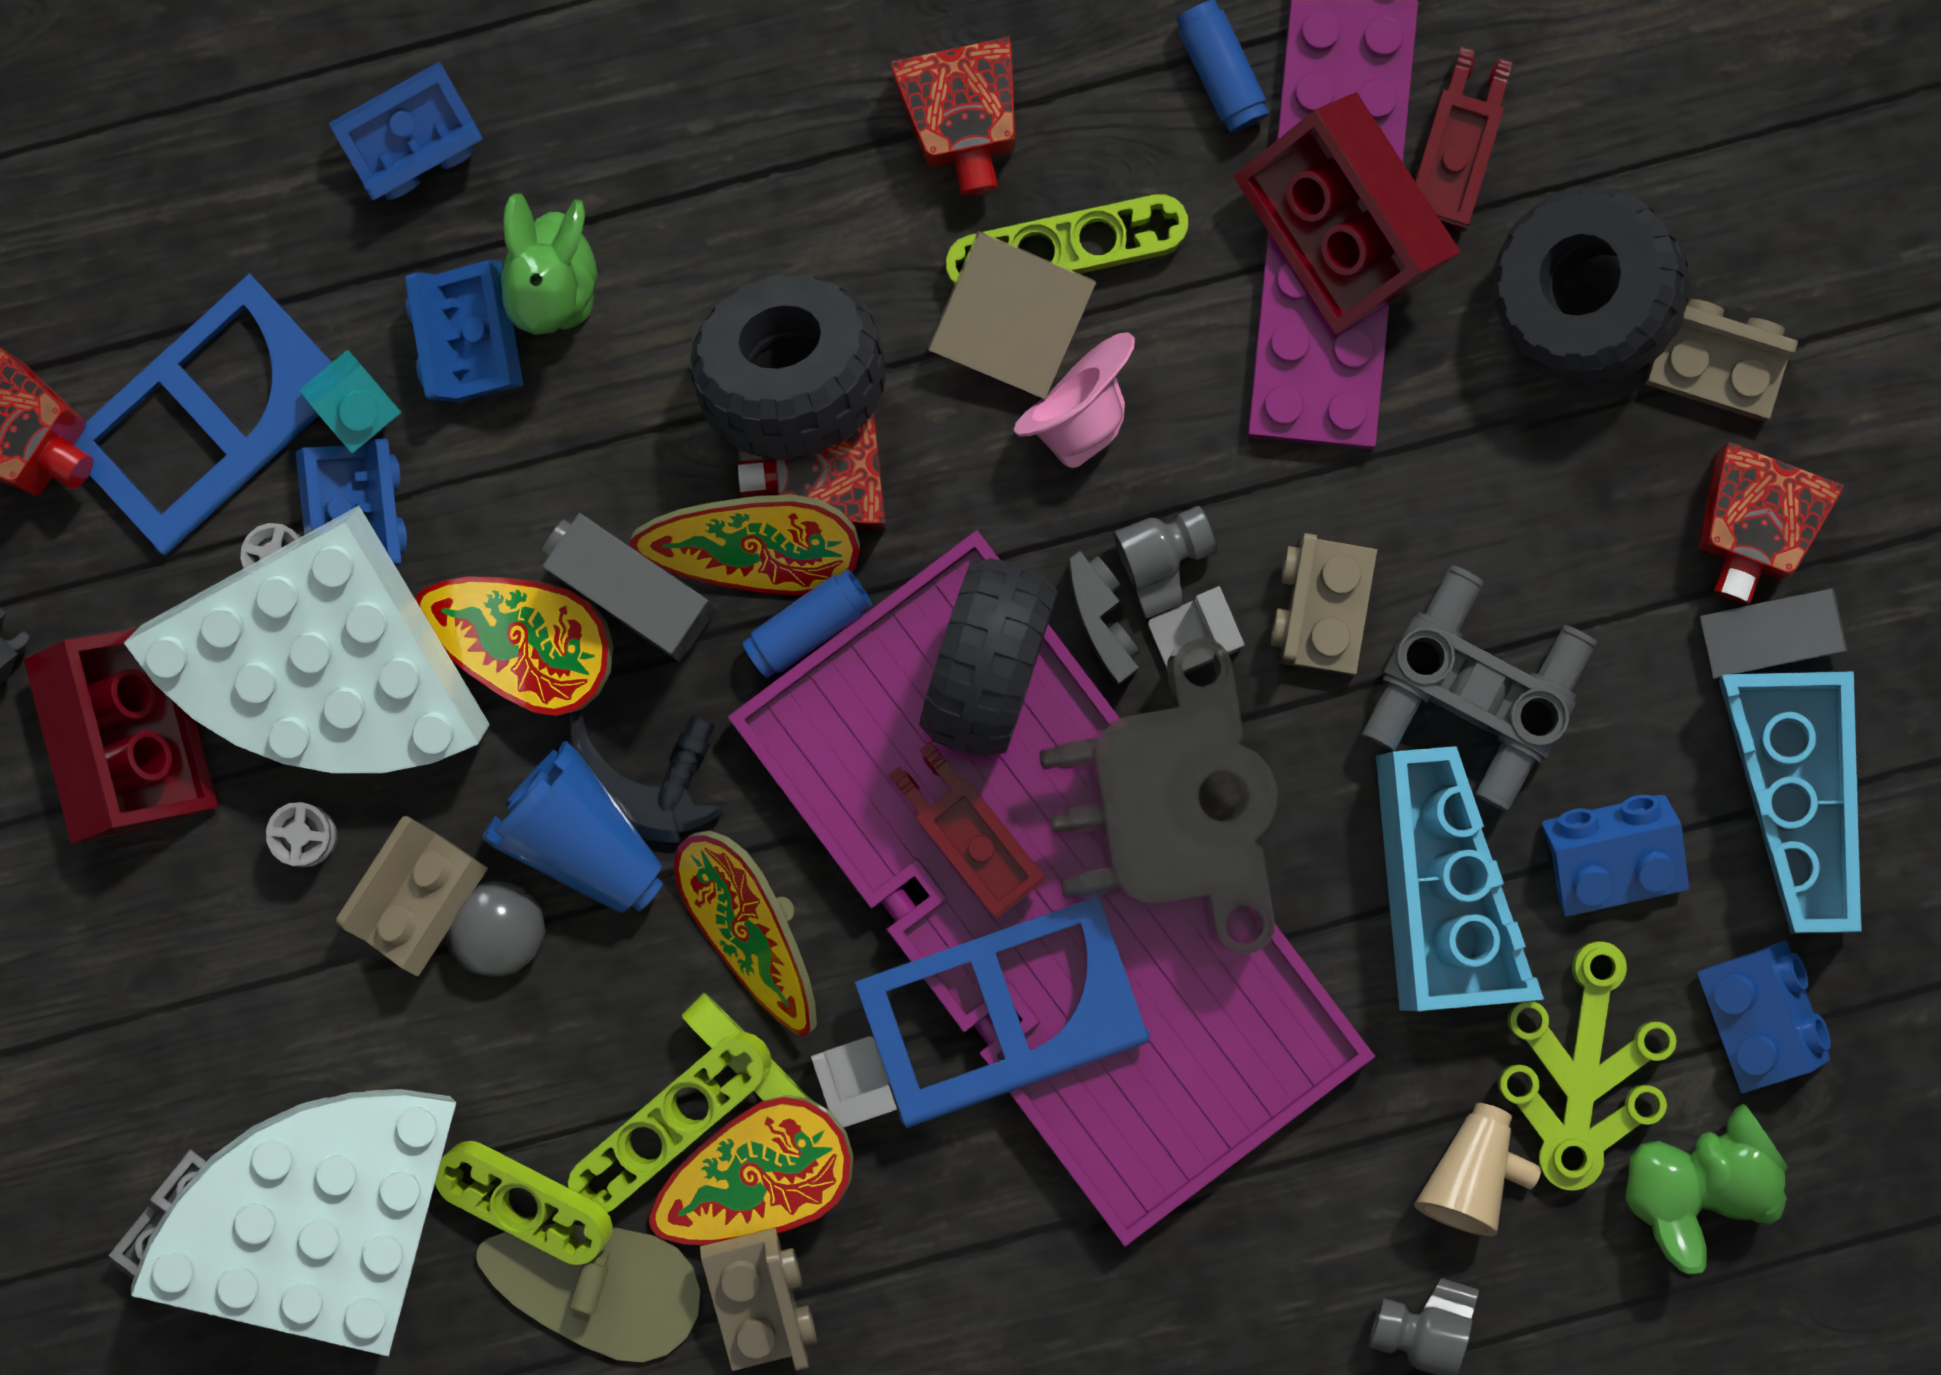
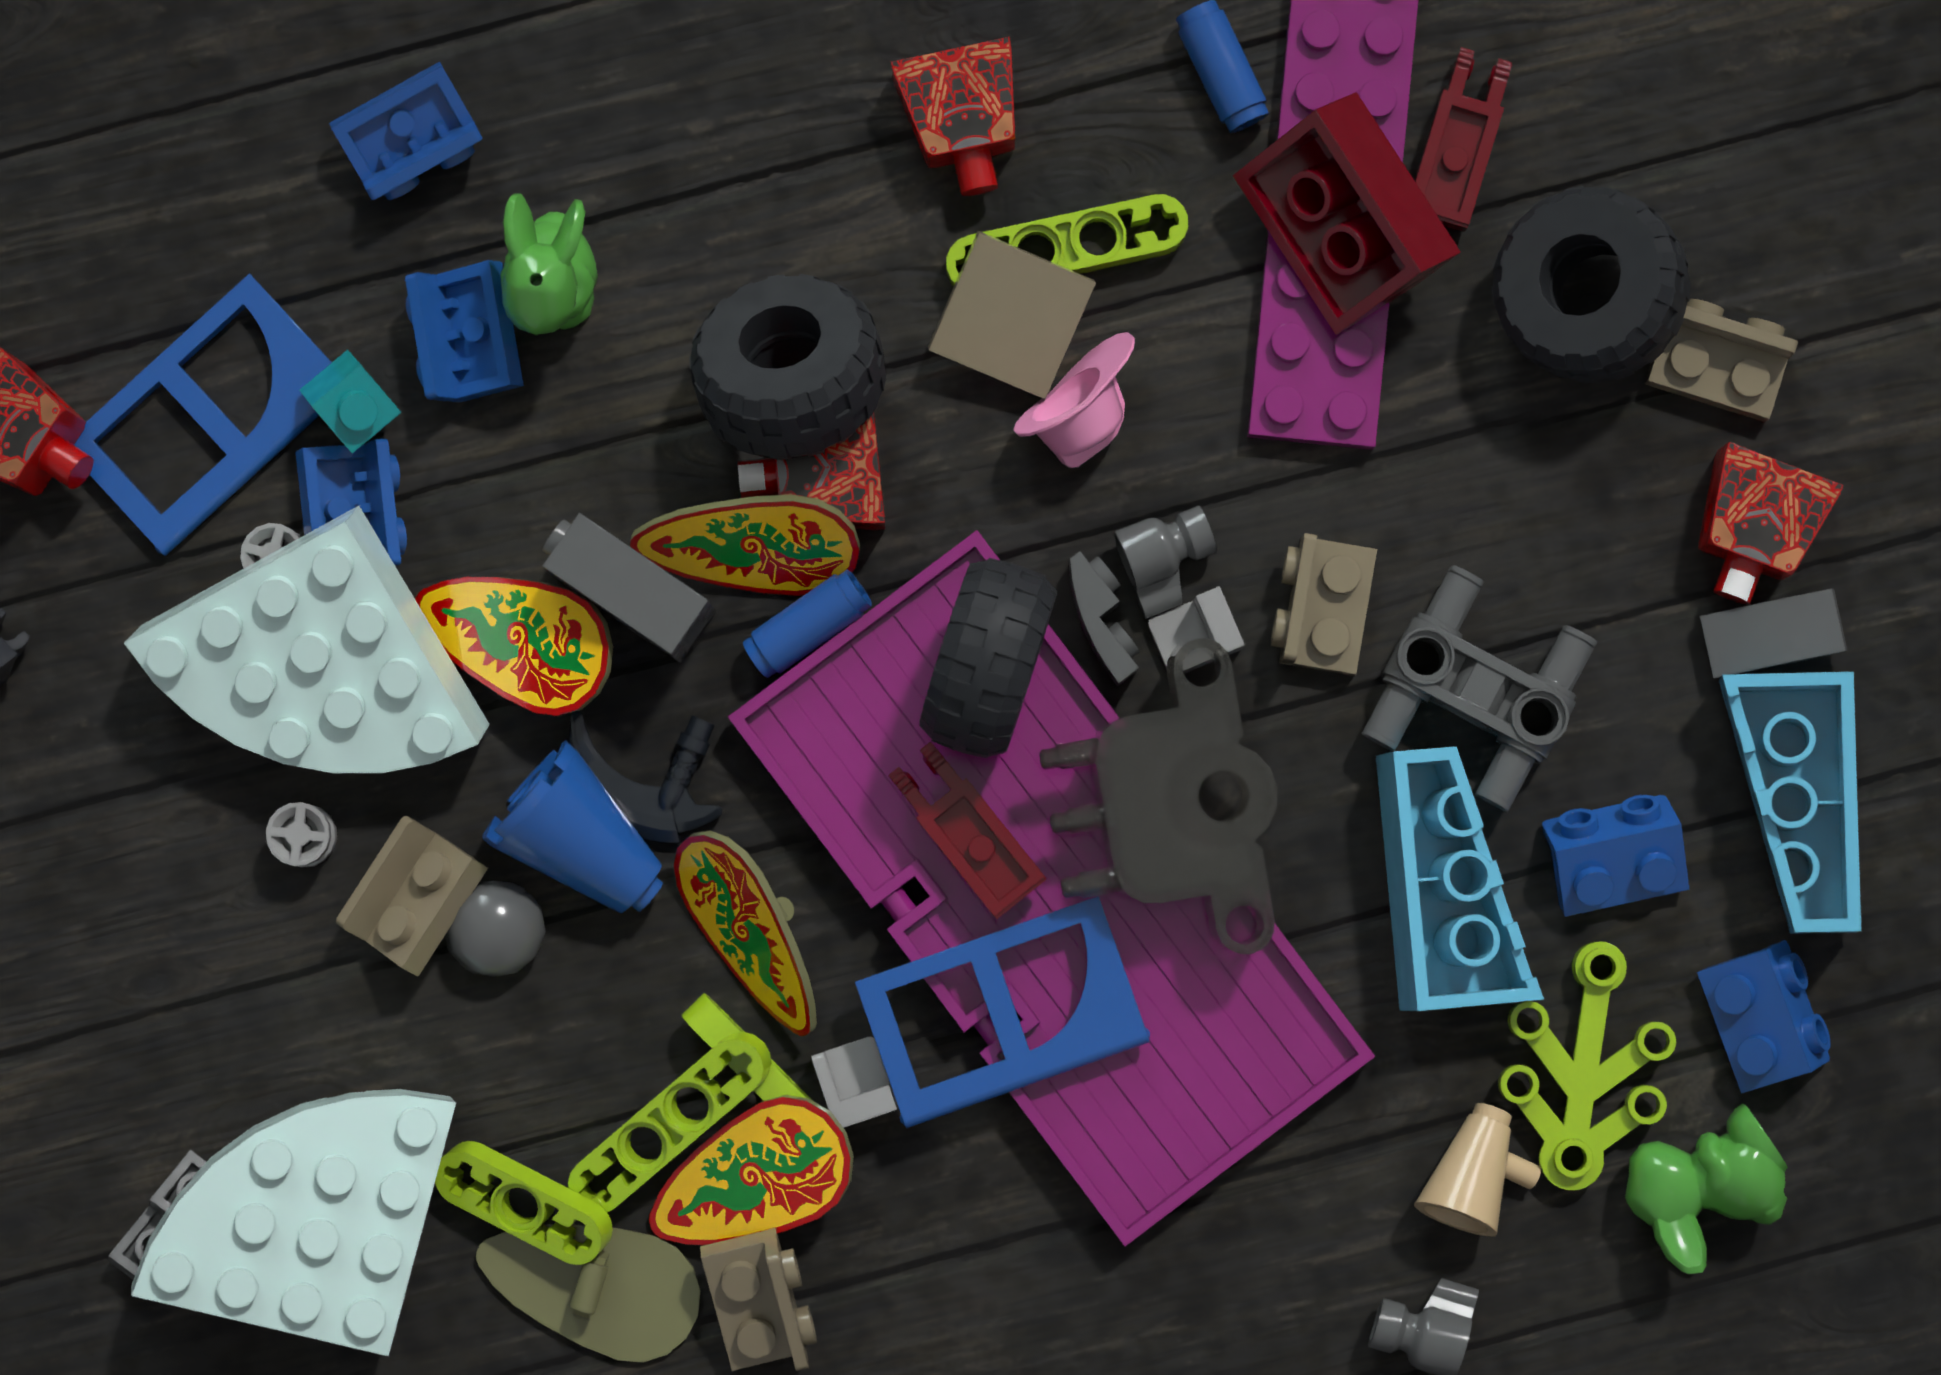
dark red slope [23,629,218,844] -> none

